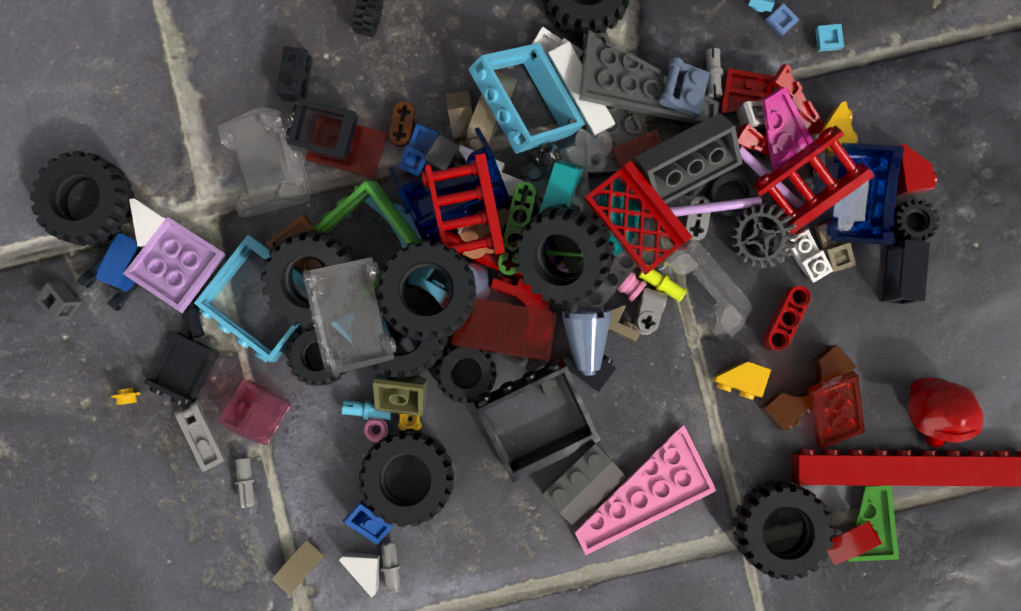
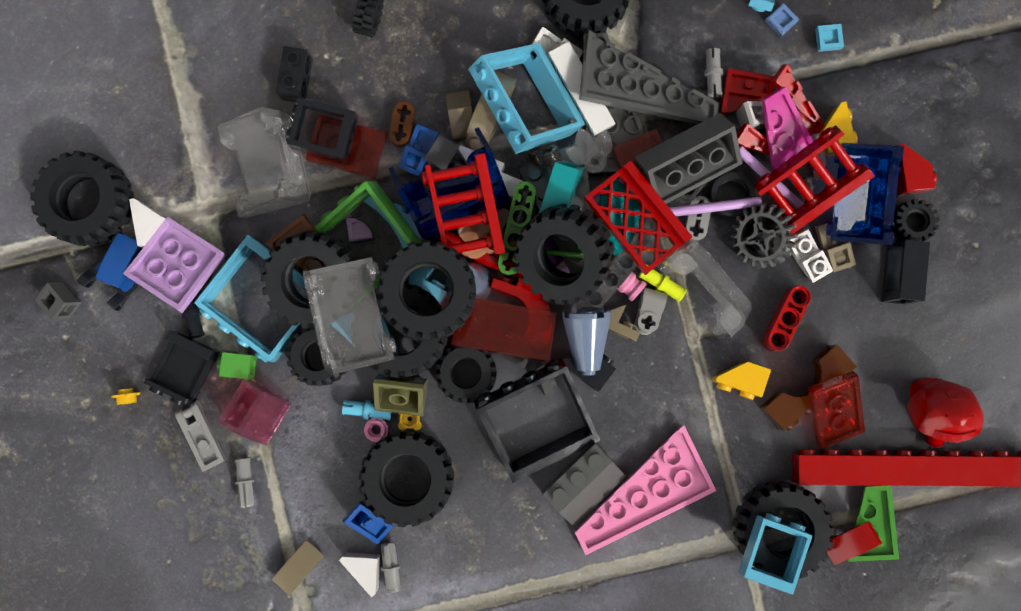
sand blue plate [659,57,710,118] -> none
none -> bright green brick [217,352,257,379]
none -> lavender tile [346,218,374,243]
none -> medium azure window [738,513,812,595]

